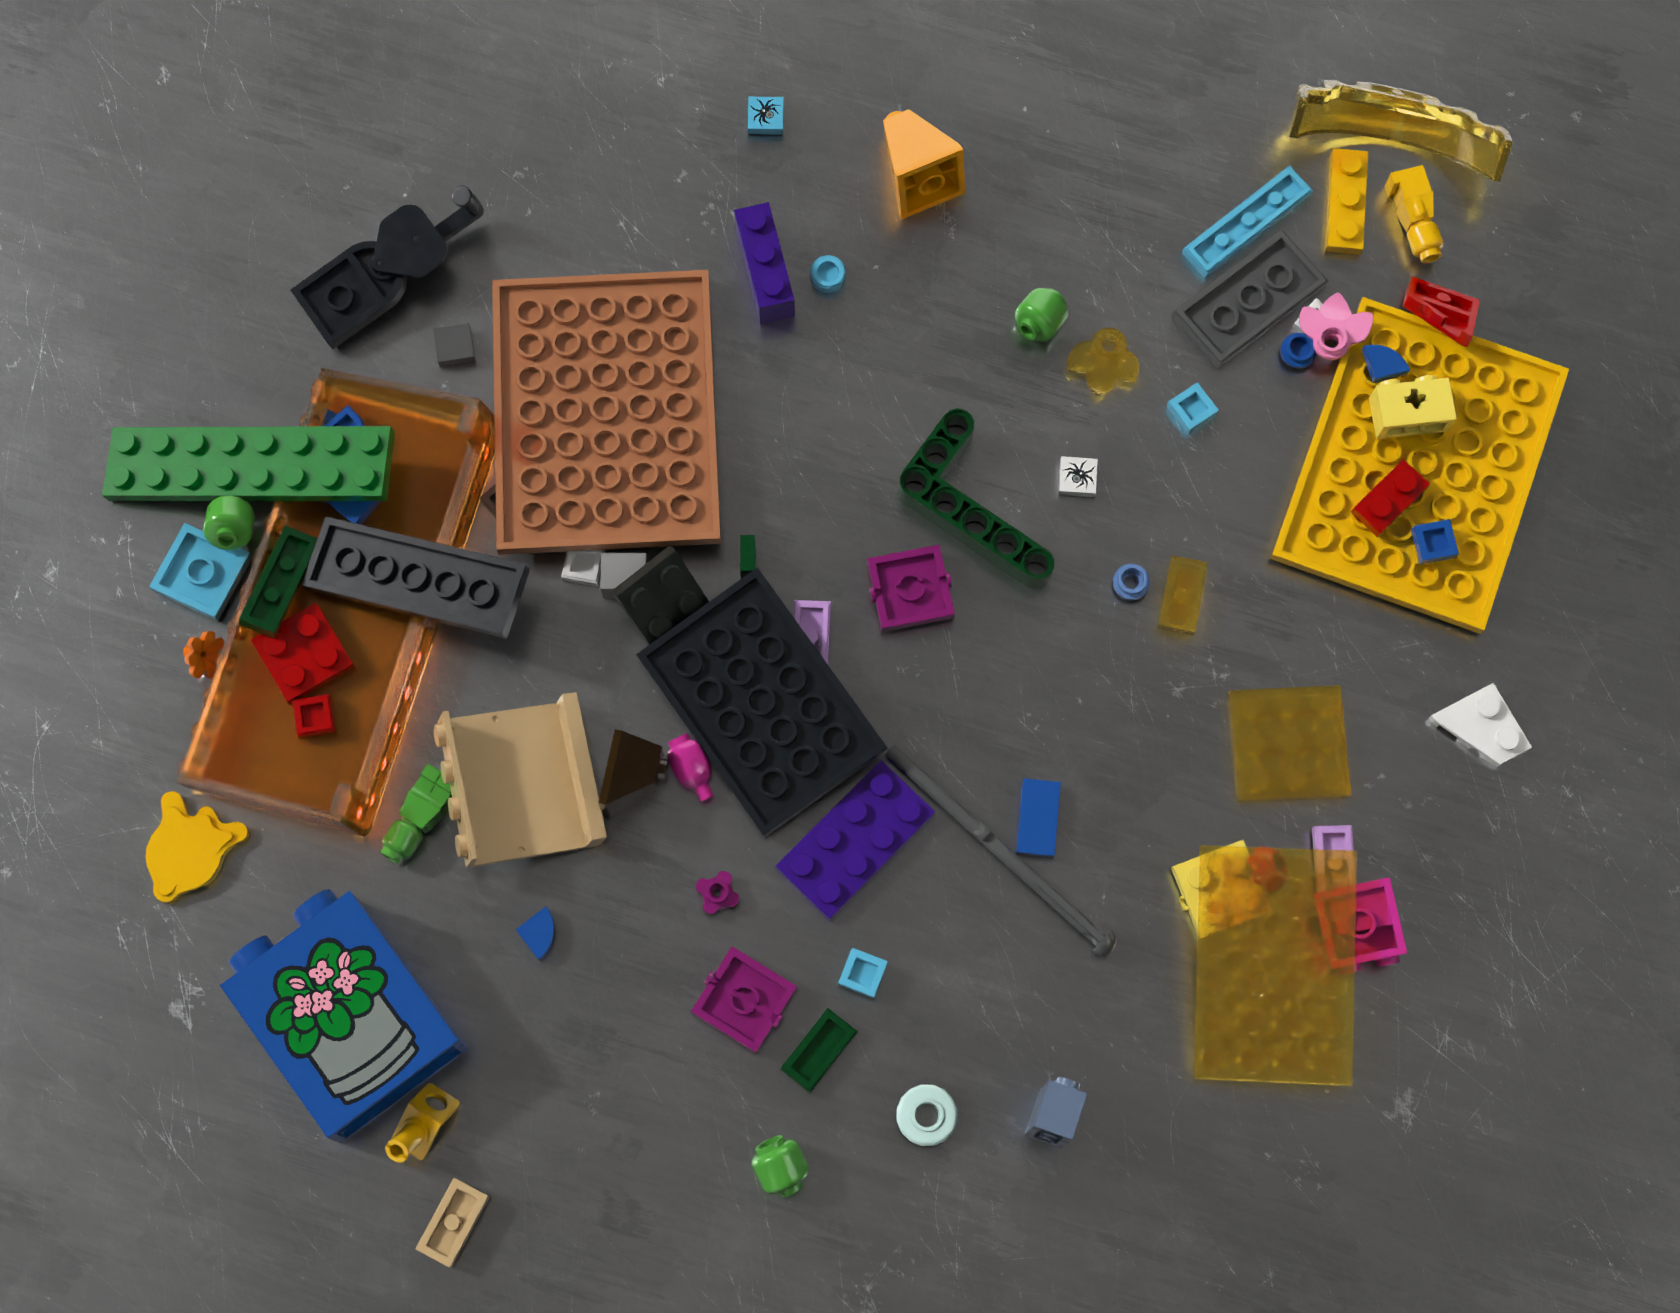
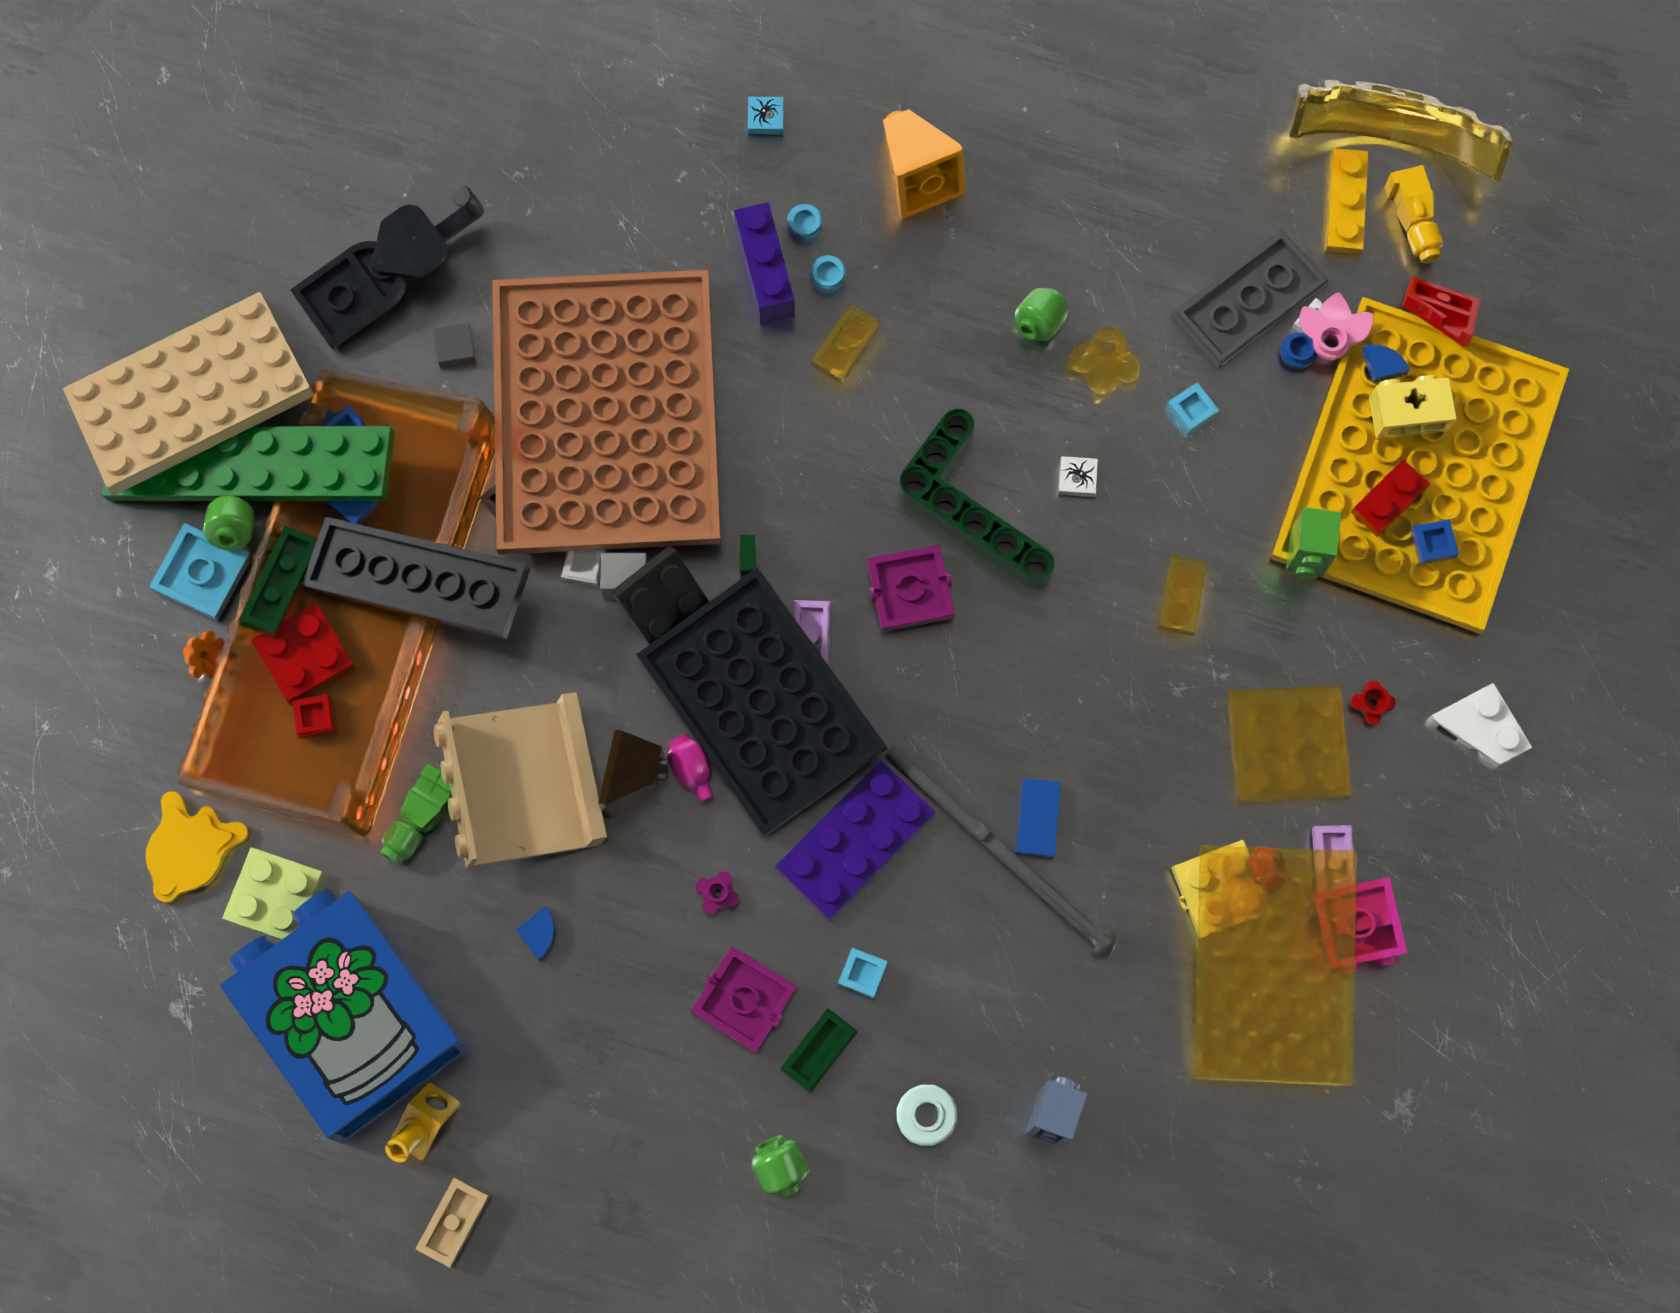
medium blue plate [1113,564,1150,601] -> none
medium azure tile [1182,165,1313,279] -> none
none -> tan plate [63,292,315,496]
none -> yellowish green plate [222,847,324,940]
none -> medium azure tile [787,204,823,242]
none -> clear yellow plate [811,304,880,384]
none -> bright green brick [1286,507,1342,579]
none -> red plate [1350,680,1396,725]

